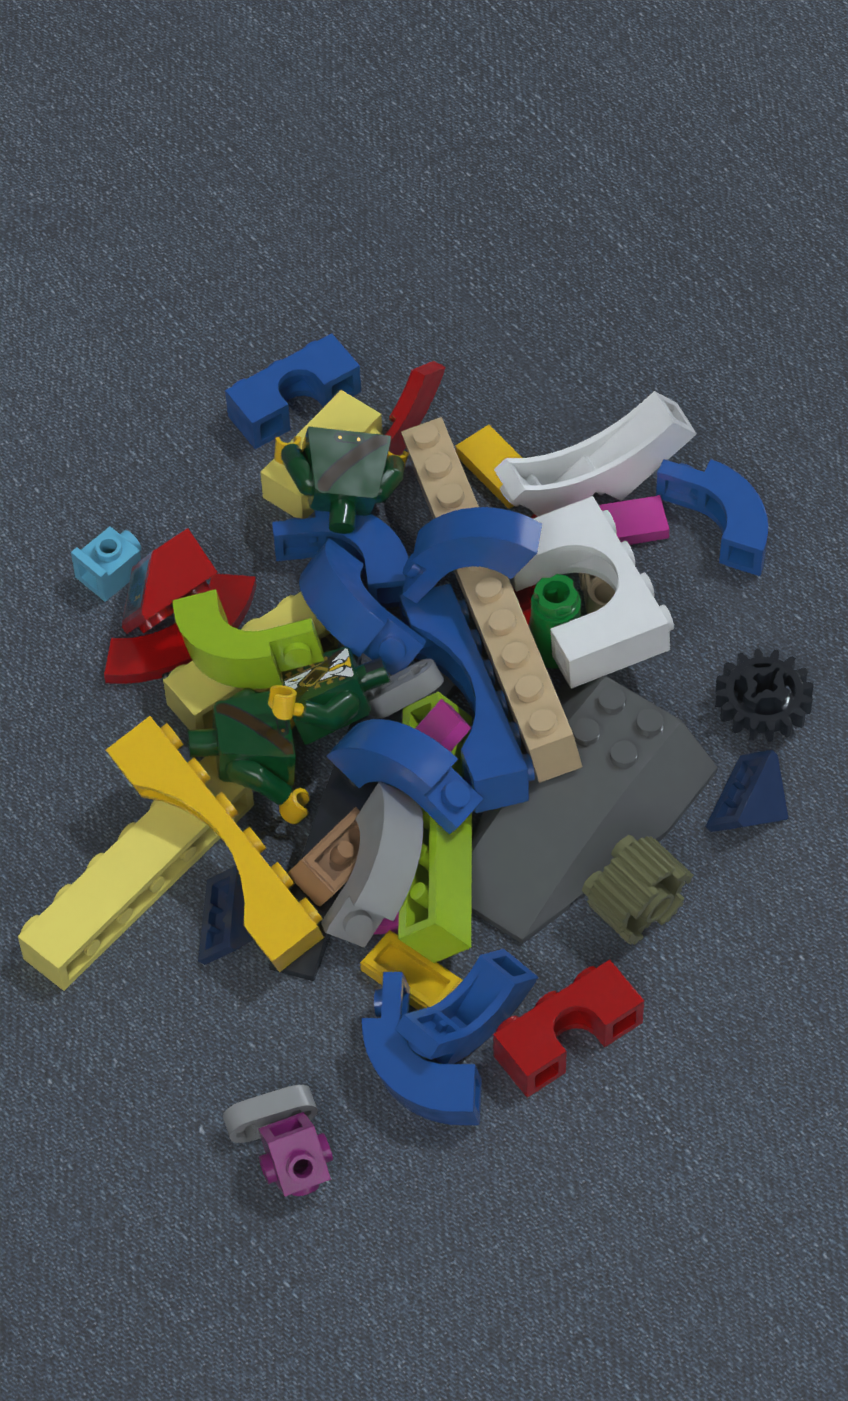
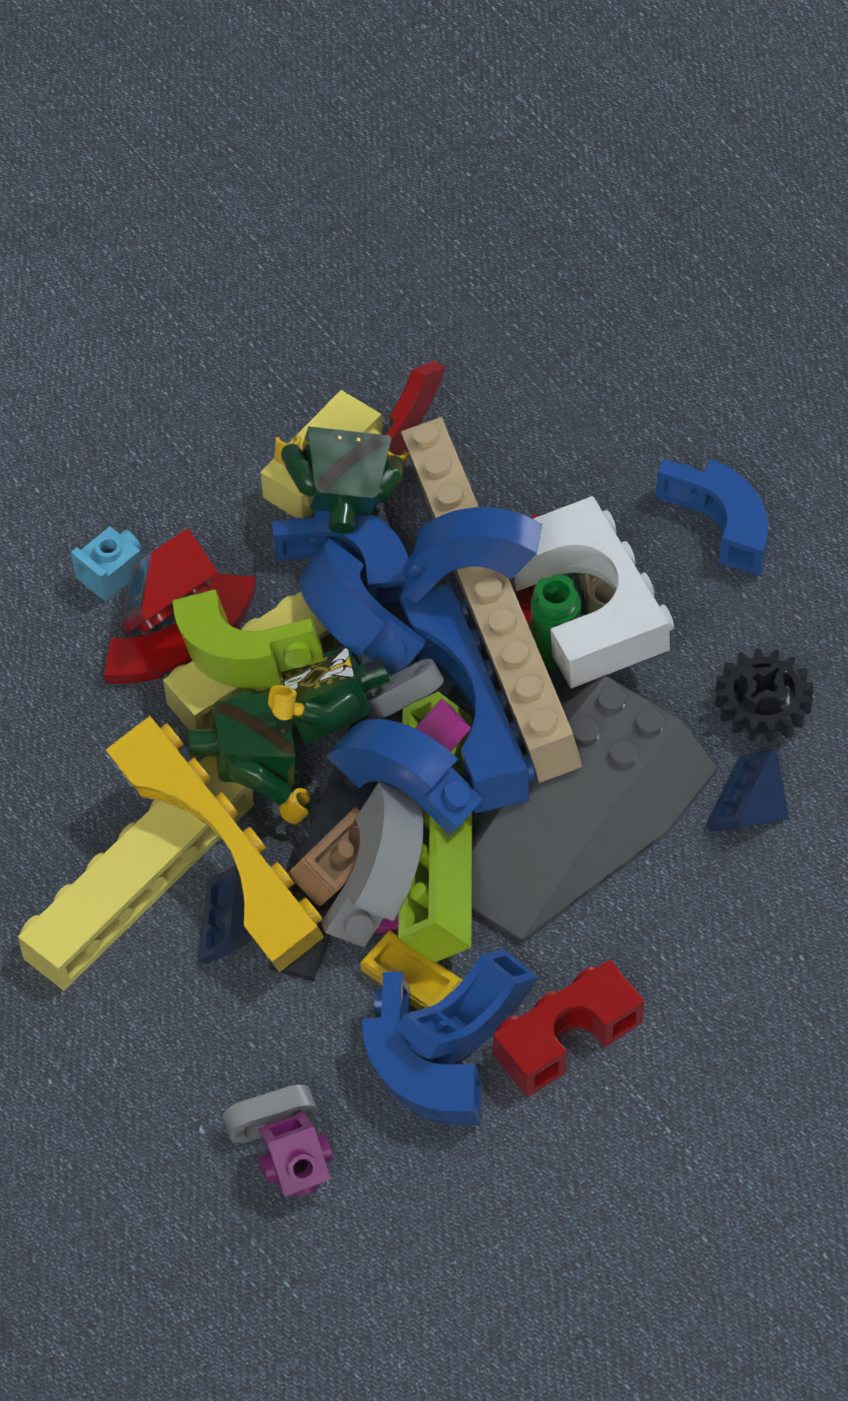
blue arch [225,333,361,449] -> none
yellow tile [455,424,522,509] -> none
white arch [494,391,697,516] -> none
olive brick [582,835,694,944] -> none
dark pink tile [599,495,670,545] -> none

